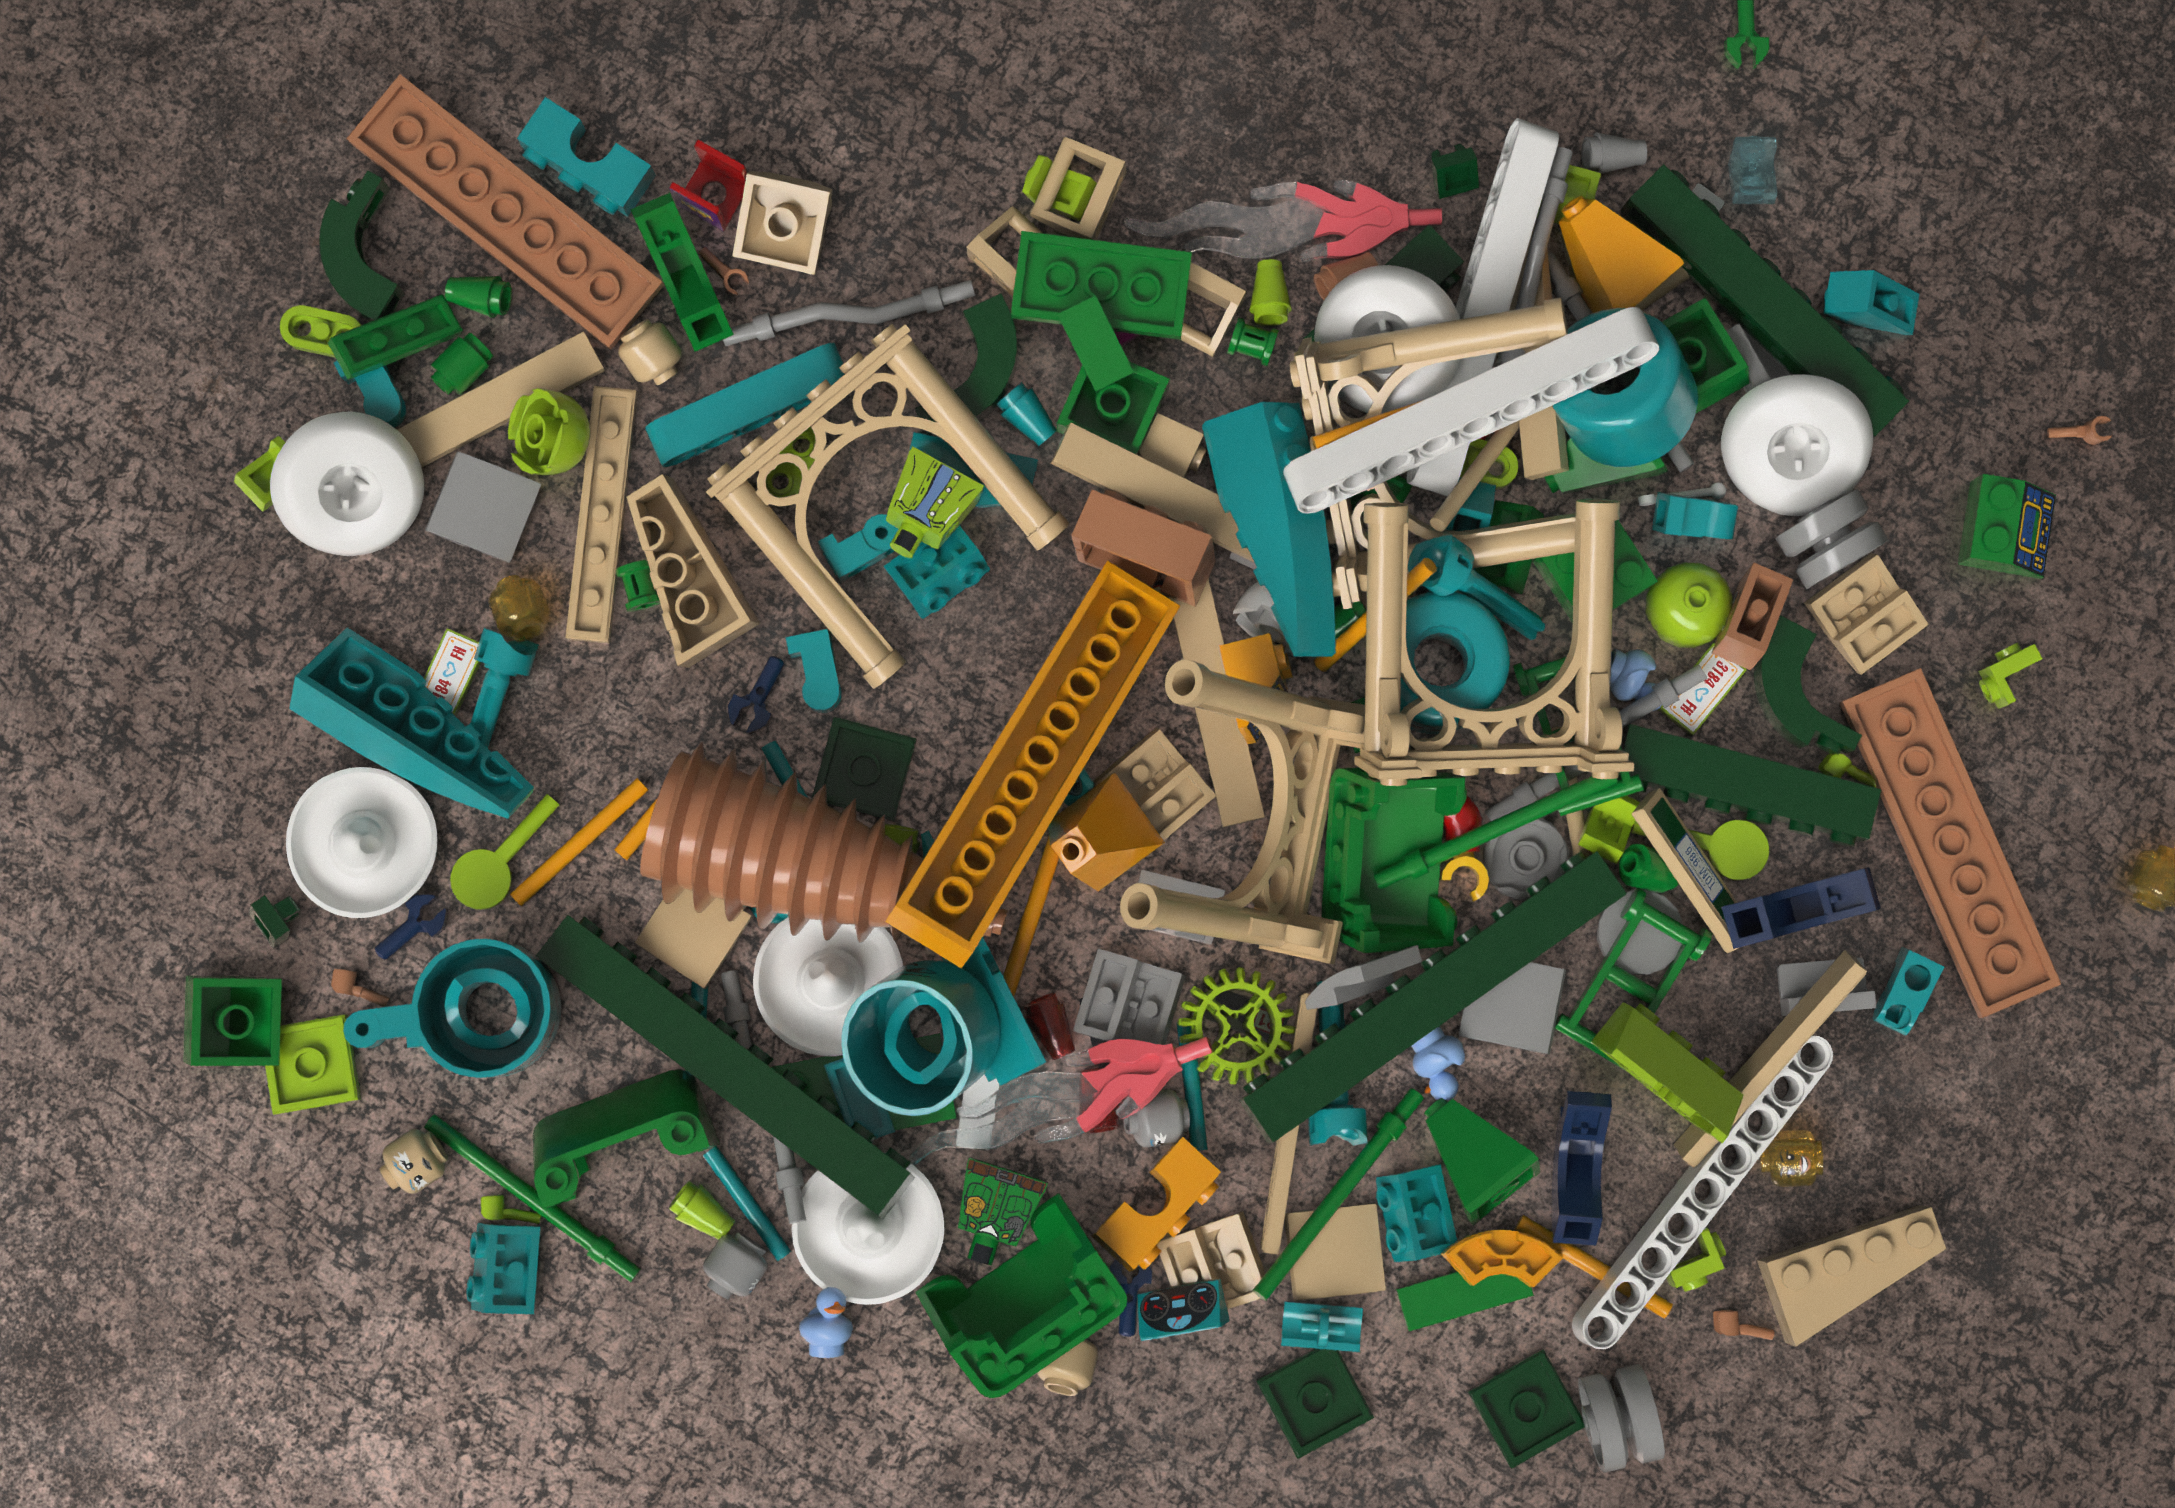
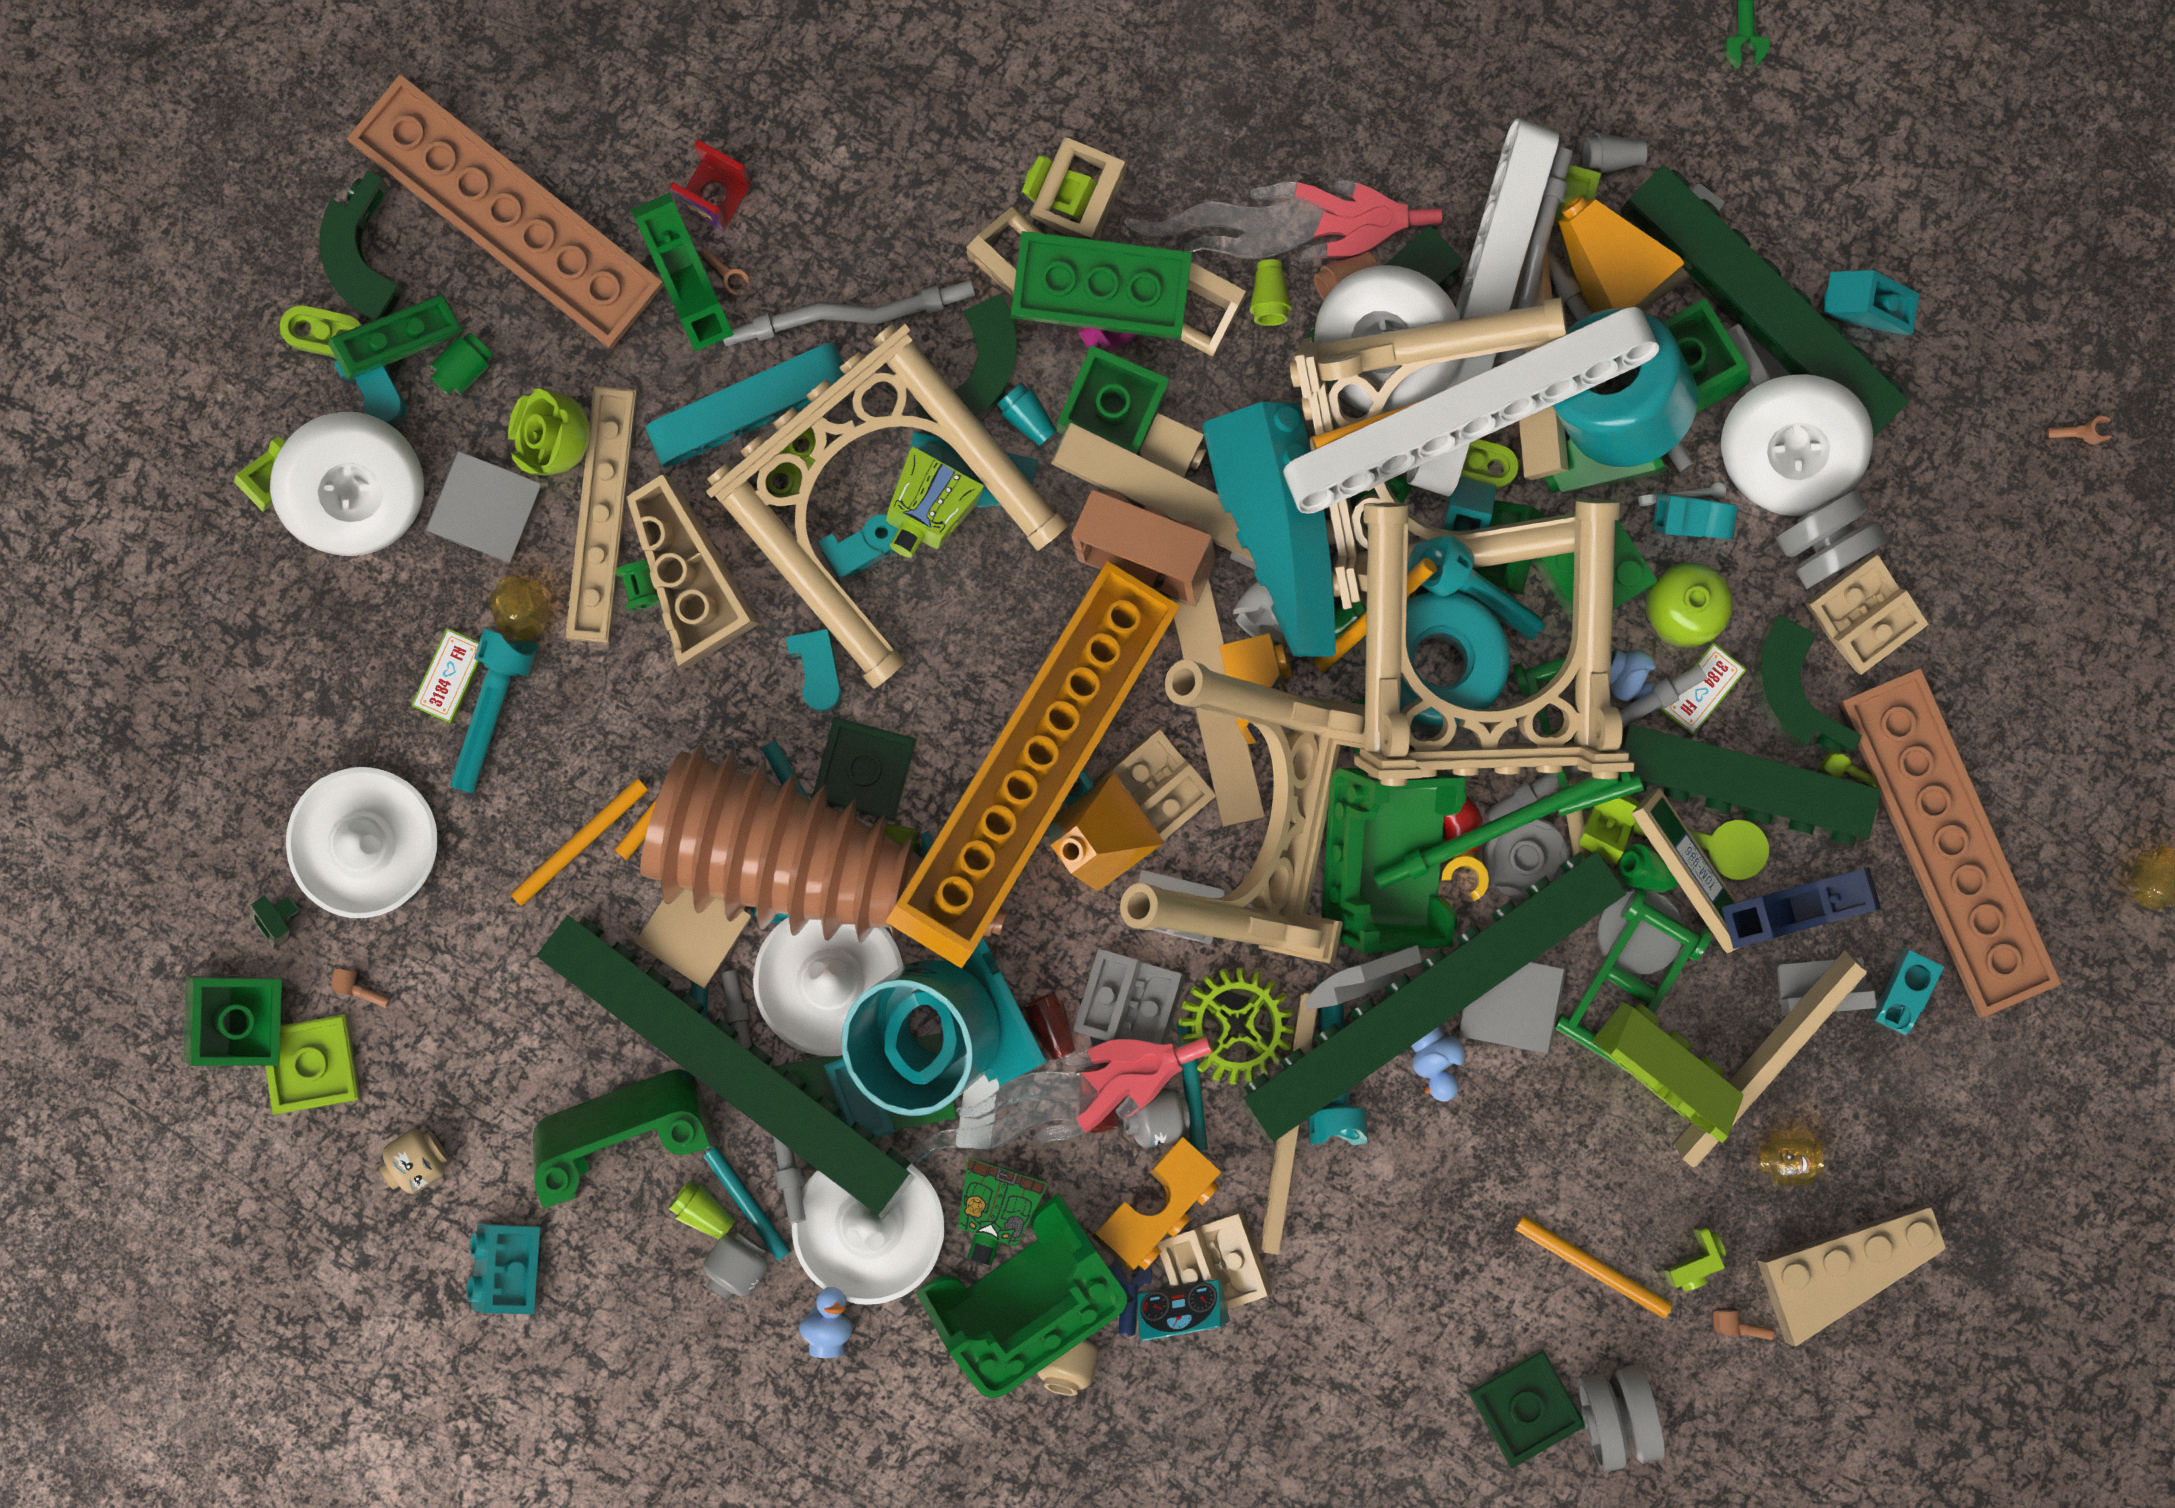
teal wedge [289,627,534,819] -> none
teal leg [343,1004,423,1048] -> none
dark blue bar [375,895,449,960] -> none
tan tile [397,331,605,468] -> none
teal piece [412,939,562,1078] -> none
green bar [424,1114,641,1283] -> none
green cone [445,276,512,318] -> none
lime piece [450,794,559,910] -> none
lime hand [481,1195,541,1224] -> none
teal arch [517,97,656,217] -> none
tan head [618,319,682,385] -> none
dark blue bar [728,656,785,734] -> none
tan slope [732,171,833,275] -> none
teal bracket [884,525,990,619] -> none
light orange bar [1003,836,1059,996] -> none
green tile [1057,295,1134,392] -> none
green bush [1227,317,1279,366] -> none
green bar [1253,1088,1424,1301] -> none
dark green tile [1256,1348,1374,1459] -> none
teal hips [1281,1301,1363,1352] -> none
tan slope [1284,1203,1386,1300] -> none
teal bracket [1376,1164,1457,1262] -> none
green tile [1396,1271,1534,1332] -> none
green slope [1424,1098,1540,1226] -> none
tan bar [1430,421,1520,531] -> none
dark green tile [1431,144,1479,199] -> none
light orange tile [1440,1230,1564,1287] -> none
dark blue arch [1552,1091,1612,1246] -> none
white beam [1572,1035,1833,1349] -> none
nougat brick [1712,562,1794,670] -> none
clear light blue bracket [1728,136,1778,204] -> none
green slope [1958,474,2056,579] -> none
lime bracket [1978,642,2043,709] -> none

